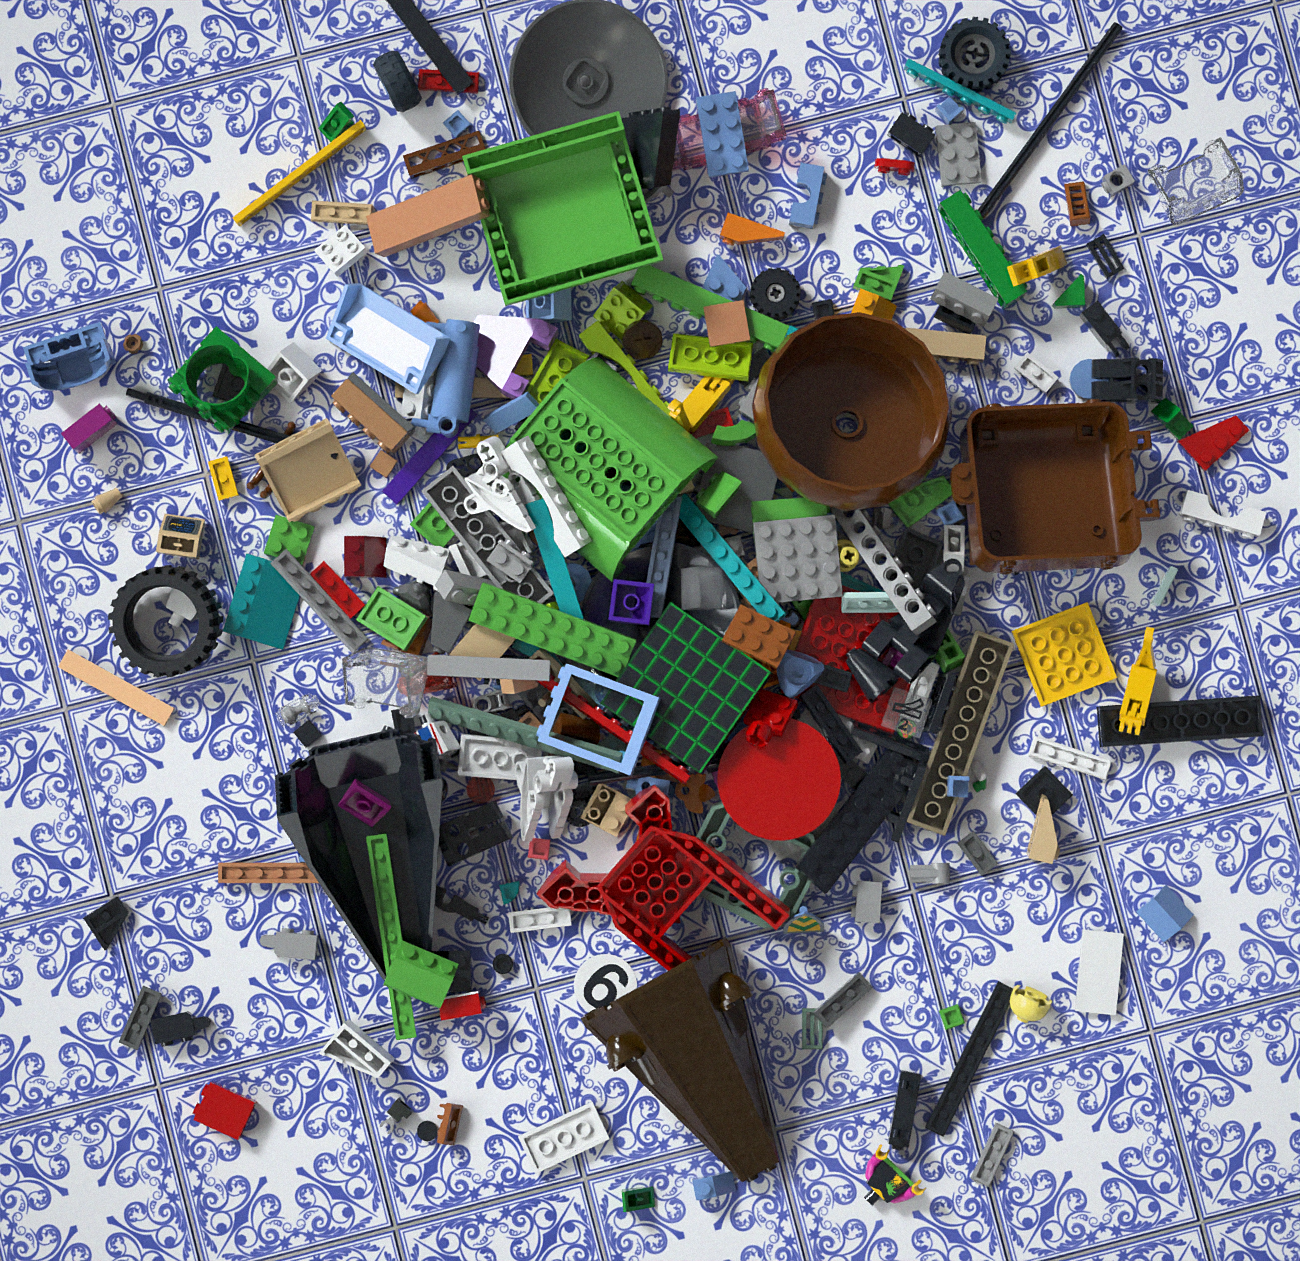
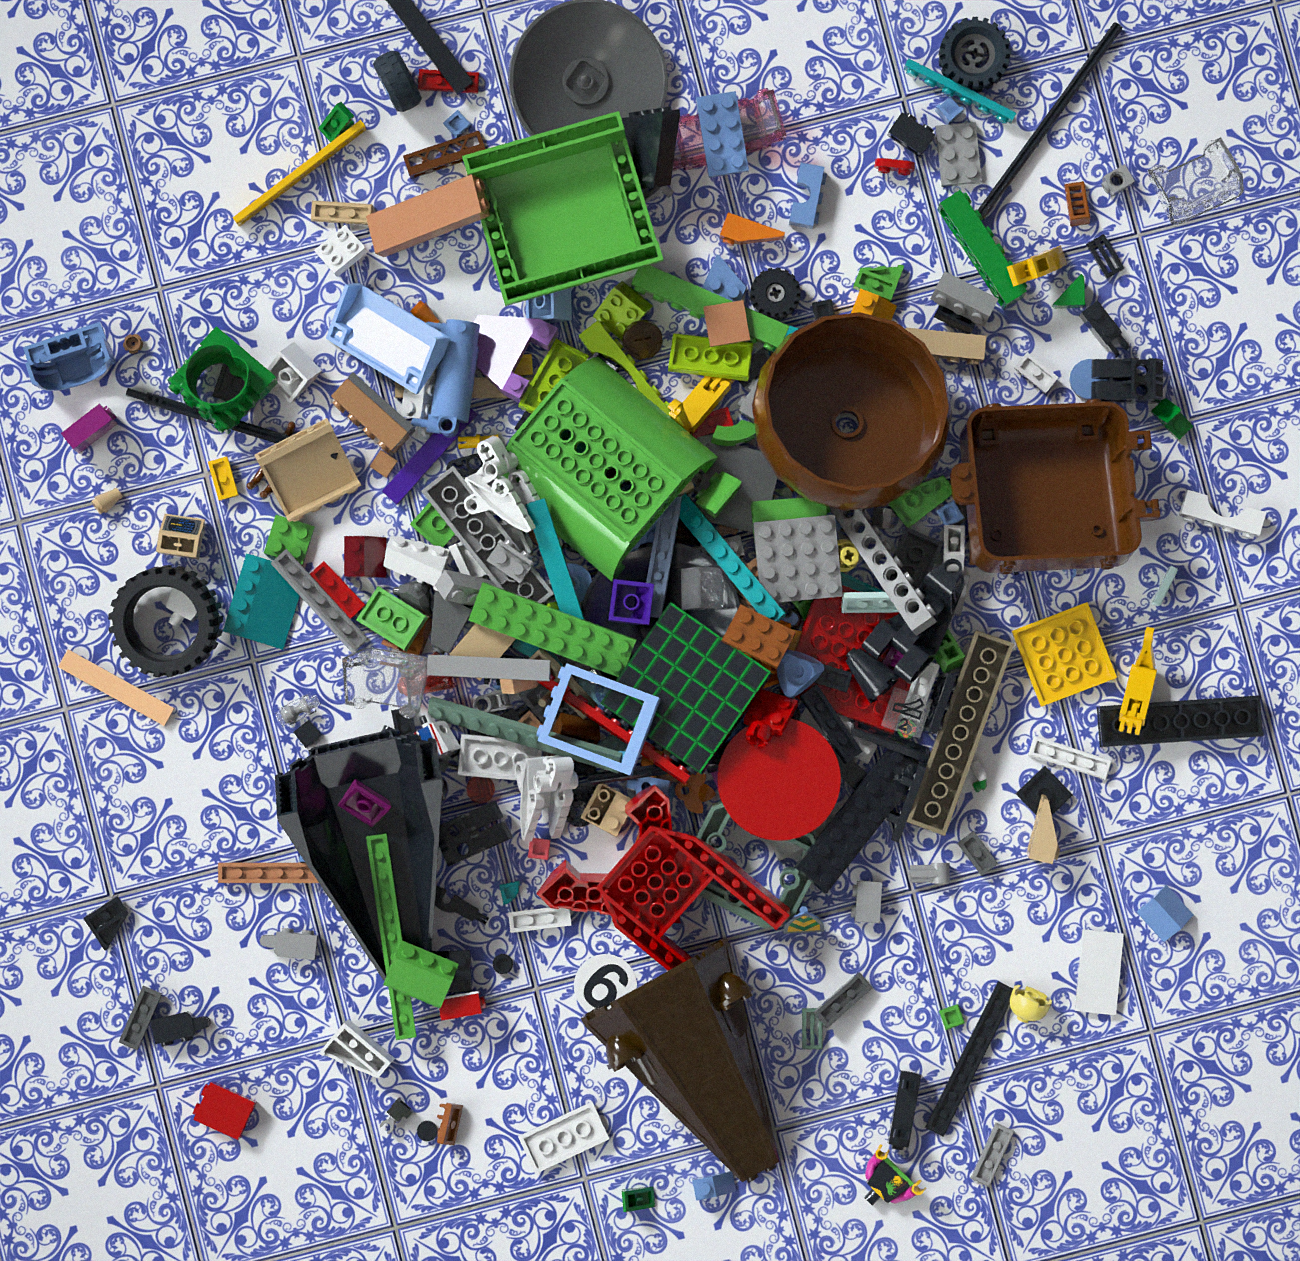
medium blue tile [483,392,539,434] -> none
white arch [501,436,592,557] -> none
medium blue panel [947,776,970,798] -> none
red wing [1177,415,1249,471] -> none

